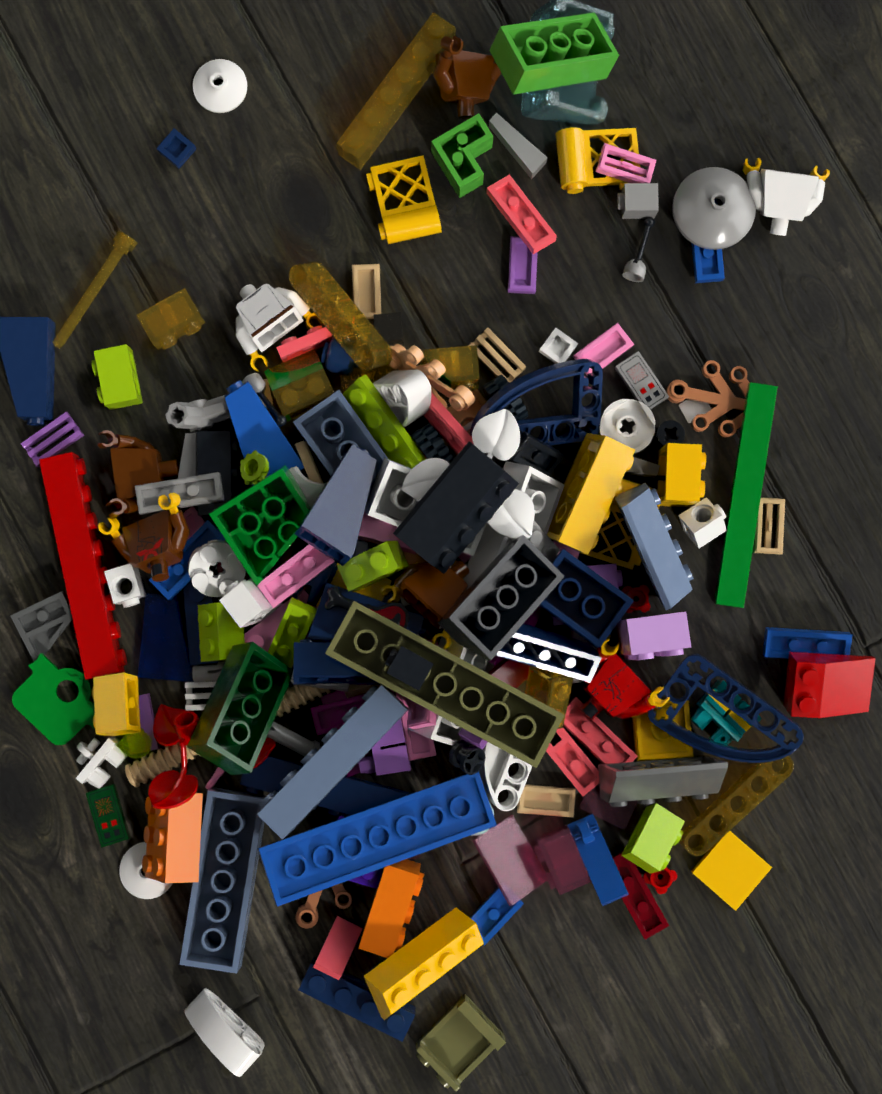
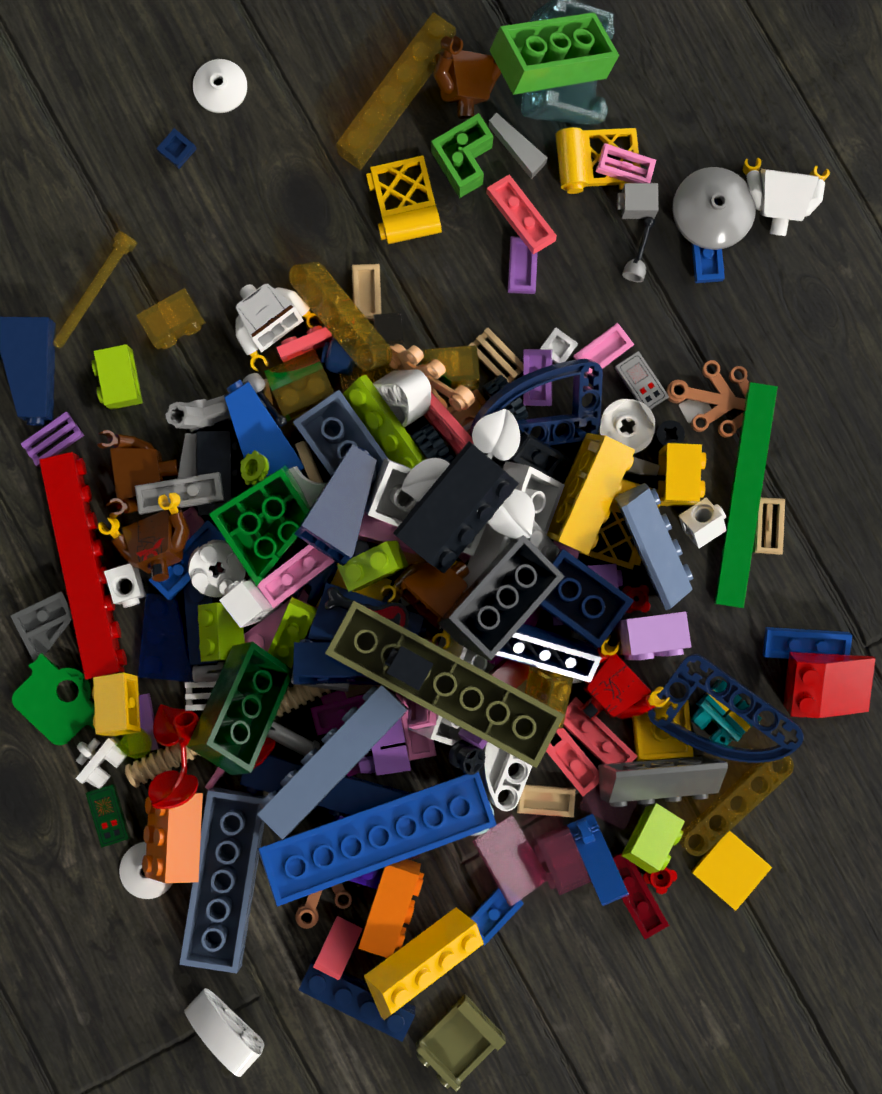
none -> medium lavender plate [523,349,552,406]

